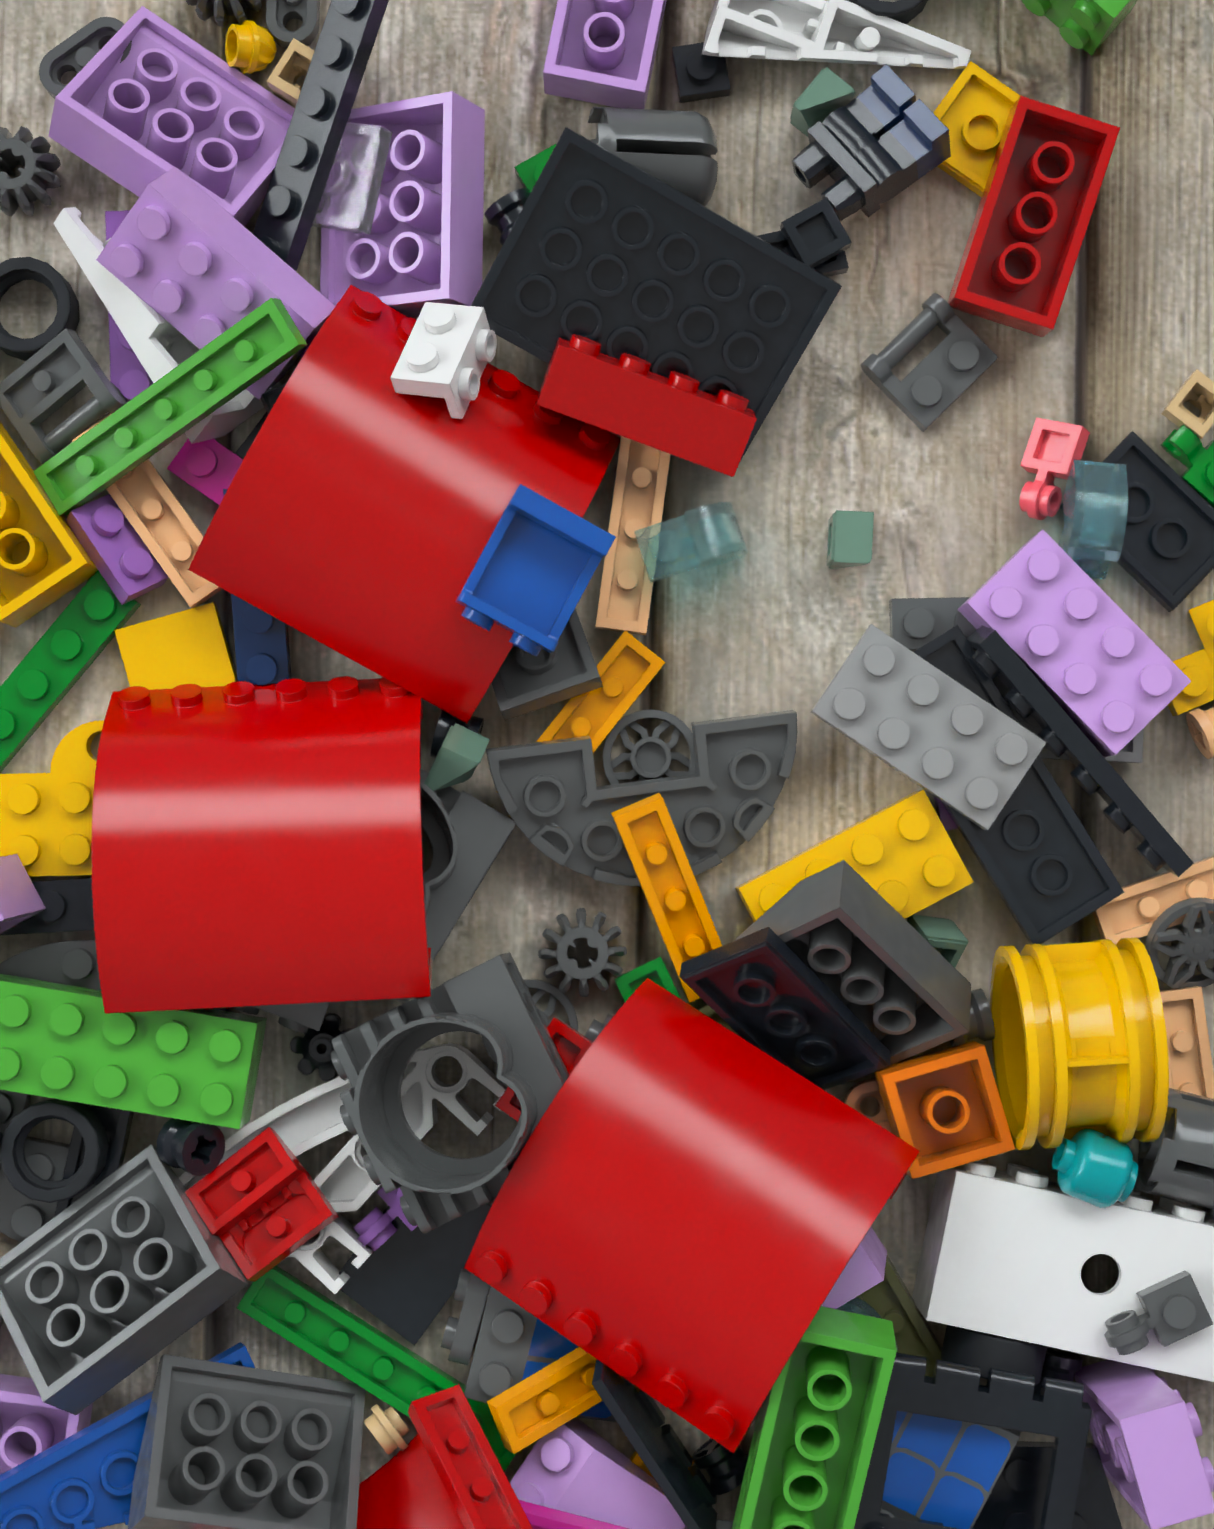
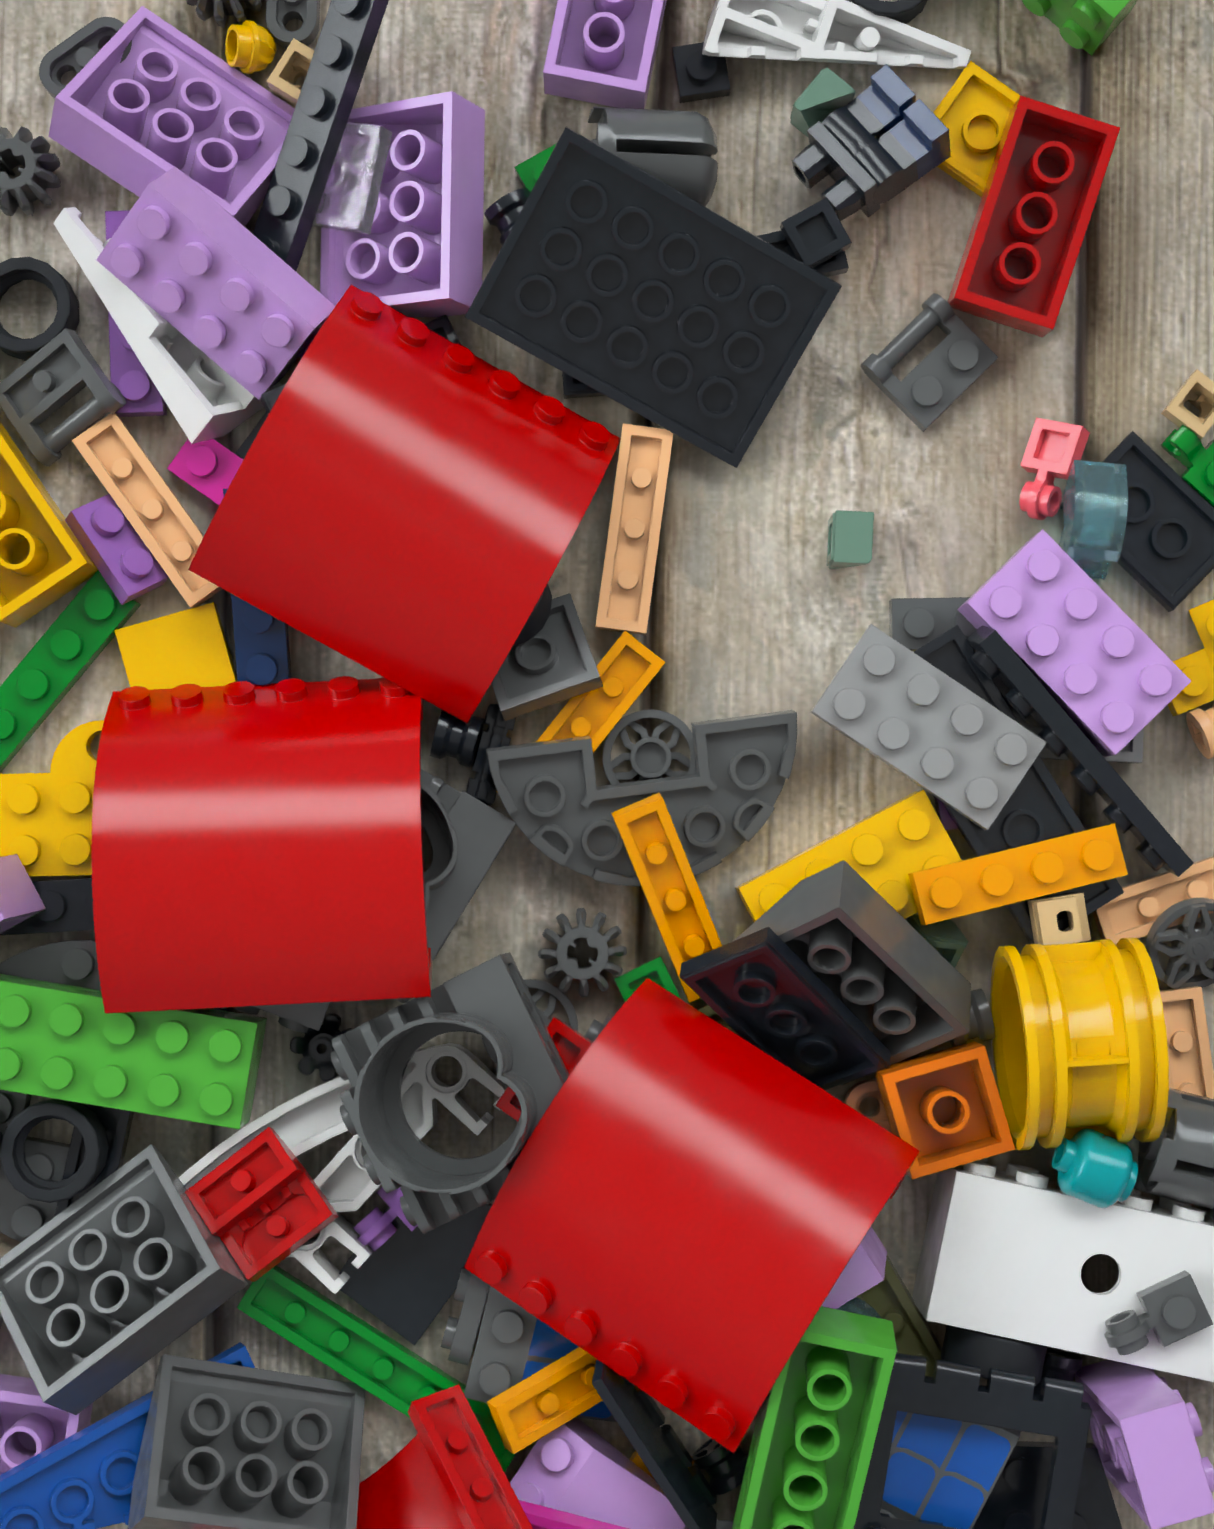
bright green plate [33,298,307,516] -> none
black wheel [157,1118,225,1176] -> none
tan plate [363,1404,411,1455] -> none
white bracket [390,302,497,419] -> none
sand green slope [424,723,490,791] -> none
blue panel [455,484,616,657] -> none
red brick [537,334,757,477] -> none
clear light blue brick [634,502,748,583] -> none
none -> black axle [465,704,517,805]
none -> light orange plate [908,823,1128,925]
none -> tan piece [1028,892,1091,945]

